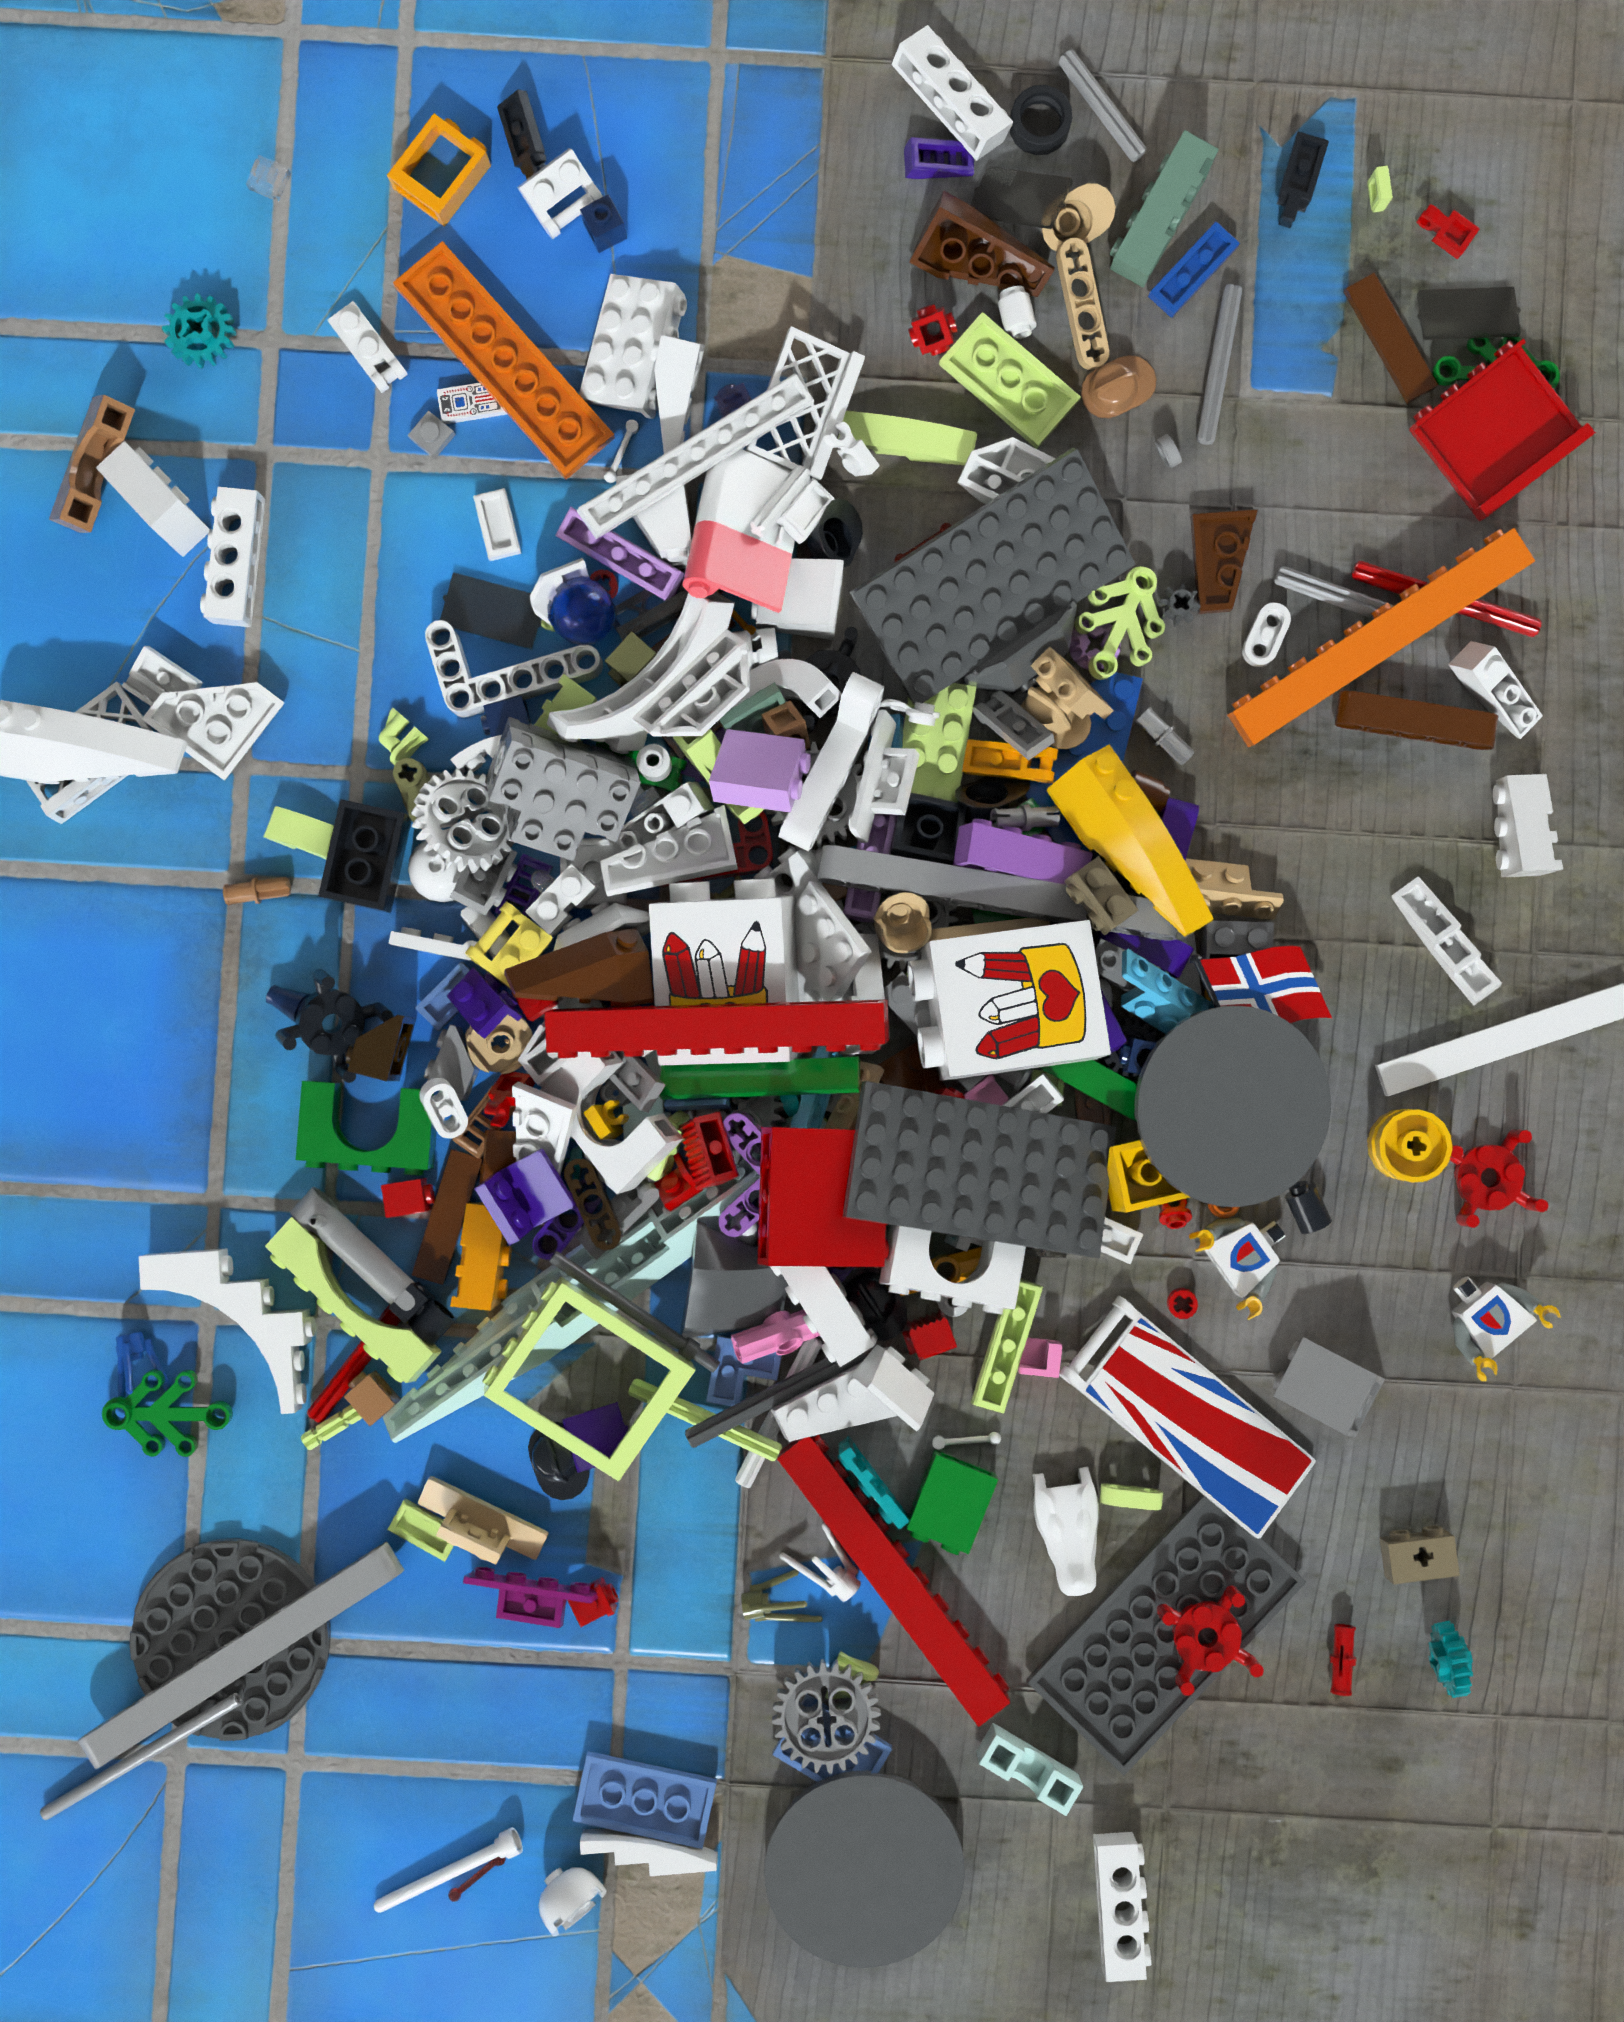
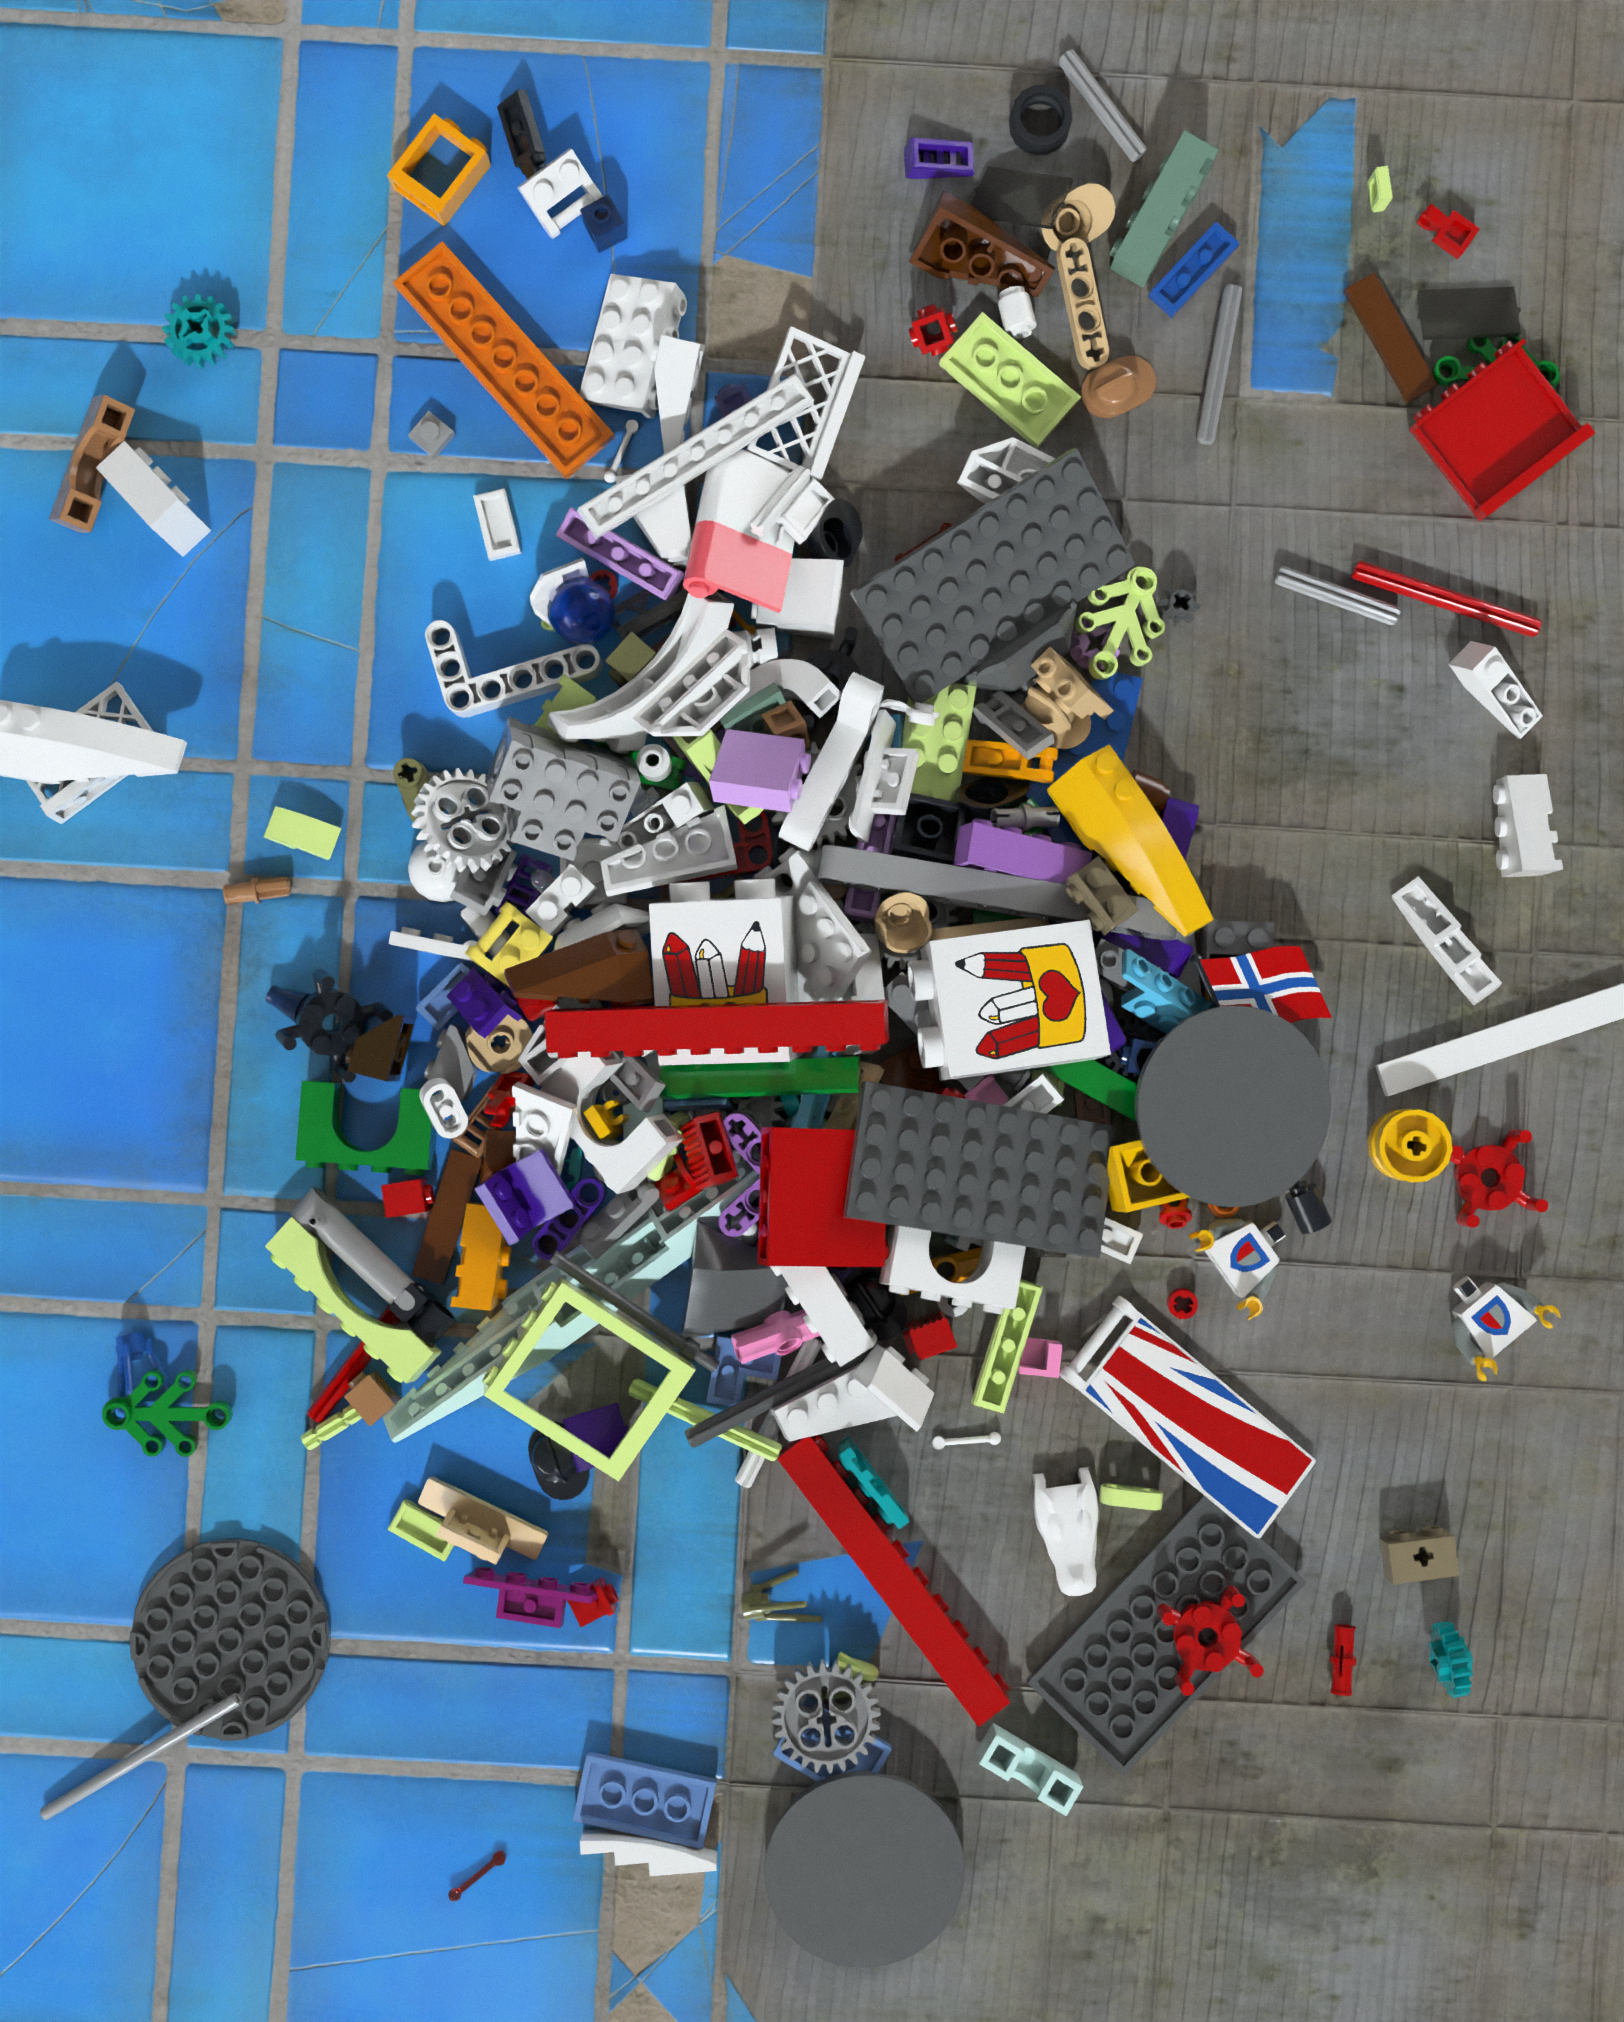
light grey beam [78,1542,405,1769] -> none
white plate [122,646,203,706] -> none
white arch [139,1248,316,1414] -> none
white plate [142,682,285,781] -> none
white brick [200,487,265,627] -> none
clear tile [246,155,292,202] -> none
black brick [318,799,412,913] -> none
white plate [327,301,408,393] -> none
white piece [374,1827,523,1913] -> none
yellowish green piece [379,708,429,765] -> none
white tile [437,383,507,424] -> none
clear smoke piece [440,572,542,650] -> none
white slope [450,735,502,774] -> none
dark blue brick [481,696,532,737] -> none
white cylinder [538,1867,607,1936] -> none
dark brown beam [564,1159,623,1250] -> none
white plant [779,1522,861,1602] -> none
white plate [823,421,880,477] -> none
yellowish green slope [838,411,977,465] -> none
white brick [891,25,1013,161] -> none
green brick [906,1449,998,1555] -> none
white brick [1093,1832,1151,1982] -> none
light grey axle [1135,707,1194,765] -> none
light grey tile [1155,434,1182,469] -> none
tan bracket [1185,858,1284,920] -> none
reddish brown wing [1190,509,1258,614] -> none
orange brick [1227,528,1535,747] -> none
white plate [1242,603,1291,667] -> none
light grey slope [1273,1337,1385,1438] -> none
black hinge [1277,131,1329,228] -> none
reddish brown beam [1335,691,1499,750] -> none

